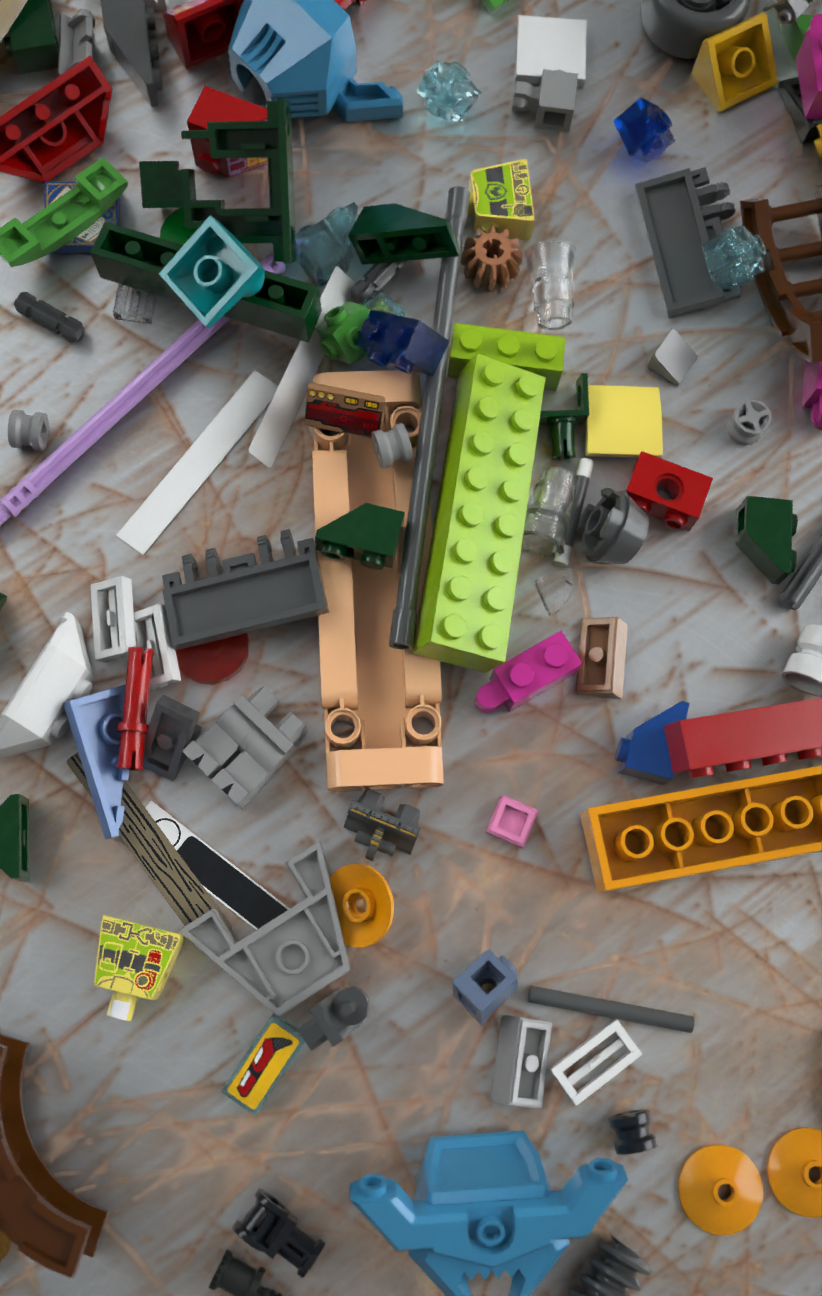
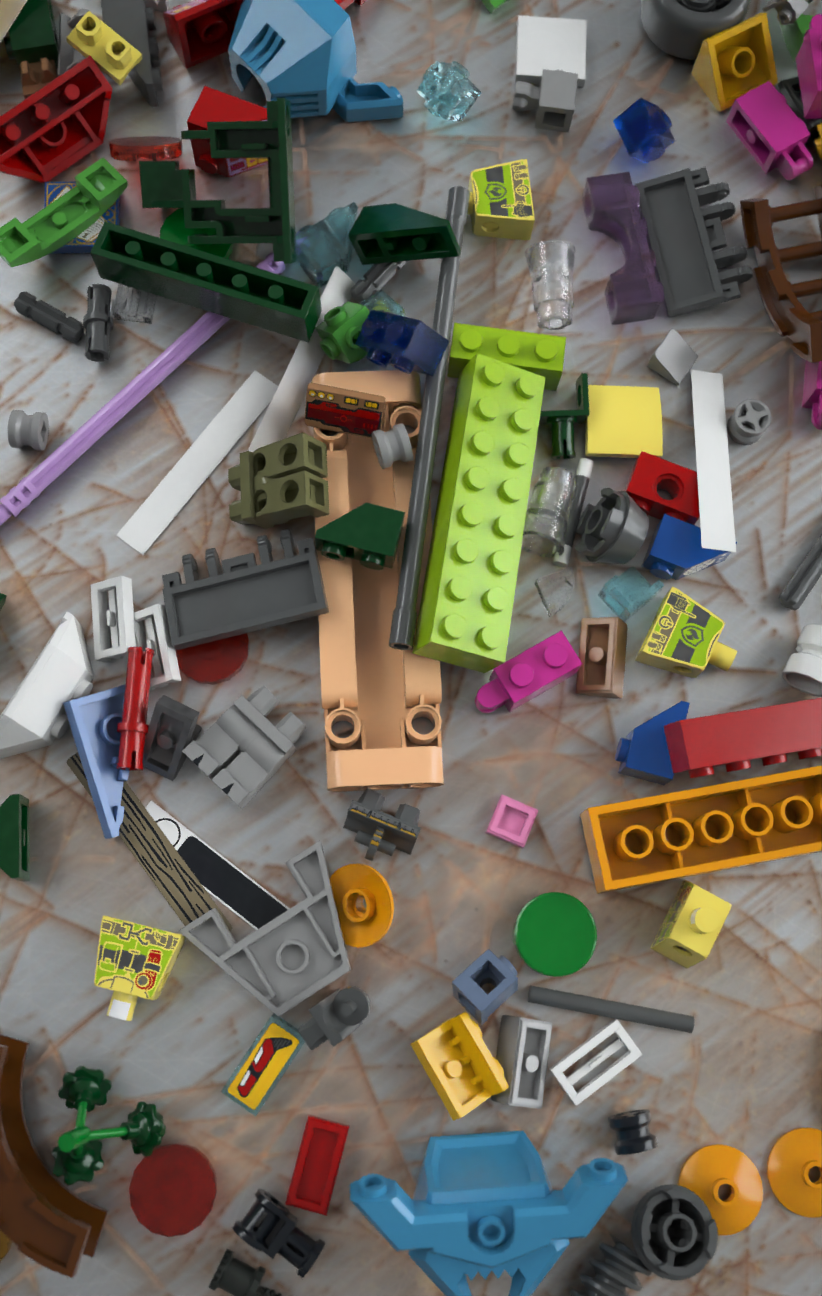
teal slope [158,215,265,328] -> none
nougat gear [460,225,523,292] -> none
clear light blue brick [701,225,766,290] -> none
dark green slope [735,496,798,584] -> none
none -> medium nougat tile [19,58,58,99]
none -> dark green plant [52,1066,166,1186]
none -> light yellow hips [66,11,142,85]
none -> dark grey pin [83,284,114,362]
none -> clear red tile [108,136,183,161]
none -> clear red tile [129,1143,217,1237]
none -> olive hips [228,432,329,529]
none -> red tile [285,1115,350,1216]
none -> yellow bracket [410,1012,509,1121]
none -> green tile [513,892,597,977]
none -> clear purple arch [581,172,664,325]
none -> clear light blue panel [598,567,664,622]
none -> dark grey cone [631,1185,718,1280]
none -> torso [635,587,737,678]
none -> blue slope [642,514,737,580]
none -> light yellow torso [650,880,732,968]
none -> white sticker [691,369,736,552]
none -> dark pink brick [726,81,814,181]

